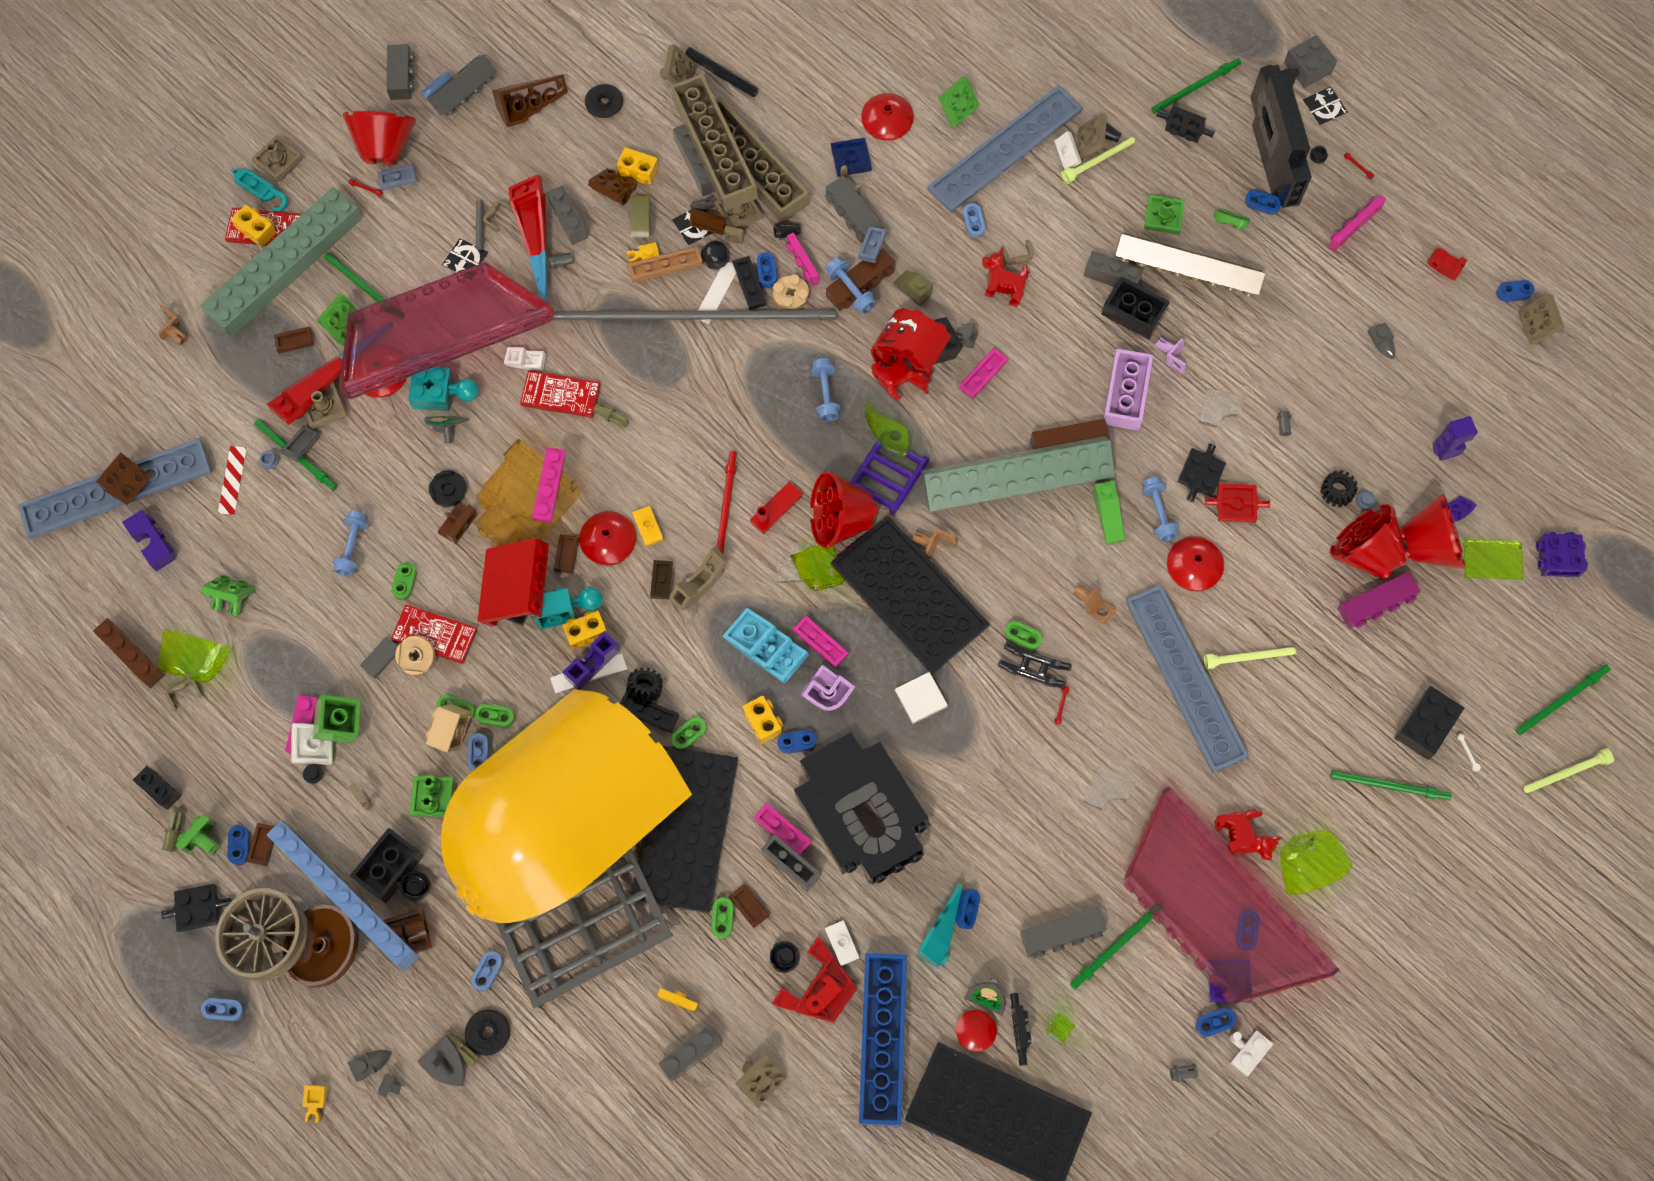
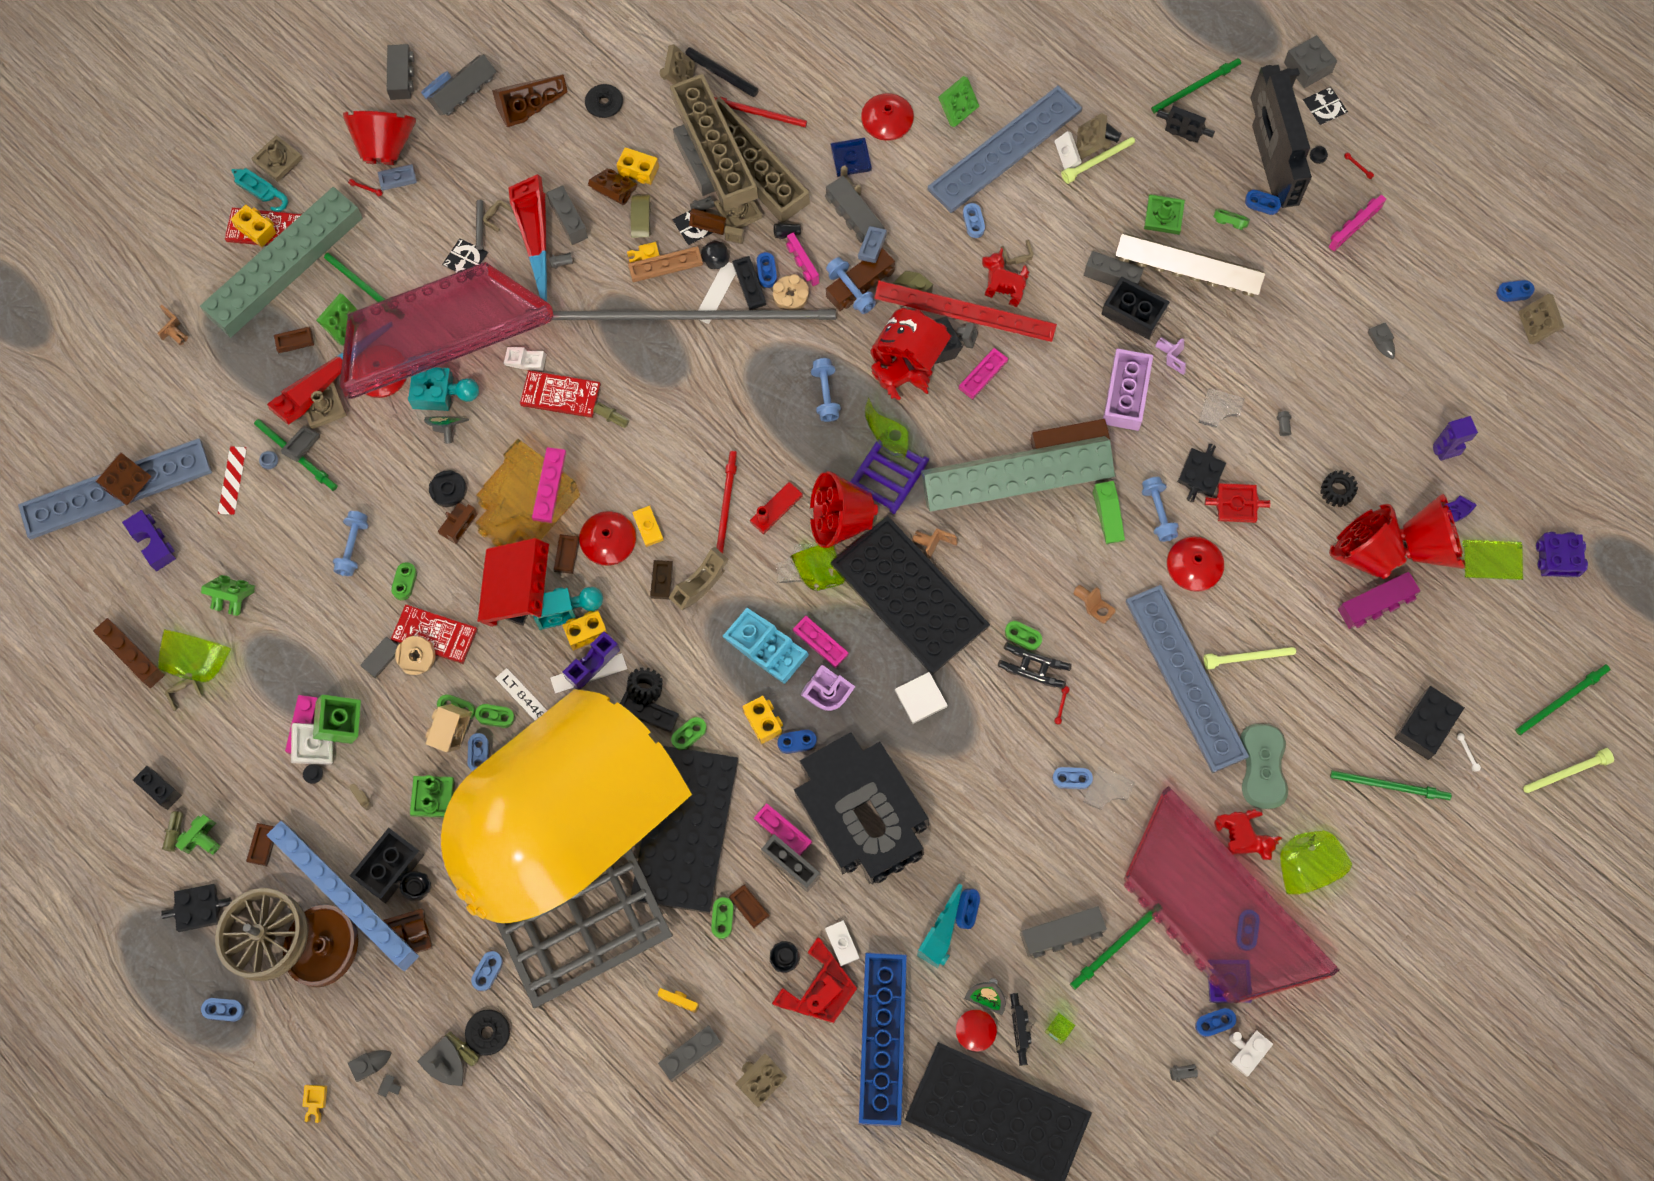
blue plate [227,825,250,866] -> none
sand blue plate [1356,491,1376,510] -> none
red leg [1428,248,1468,281] -> none
none -> white sticker [495,668,547,720]
none -> red bar [714,97,807,128]
none -> red plate [874,280,1057,342]
none -> medium blue plate [1052,767,1093,789]
none -> sand green plate [1240,724,1288,809]

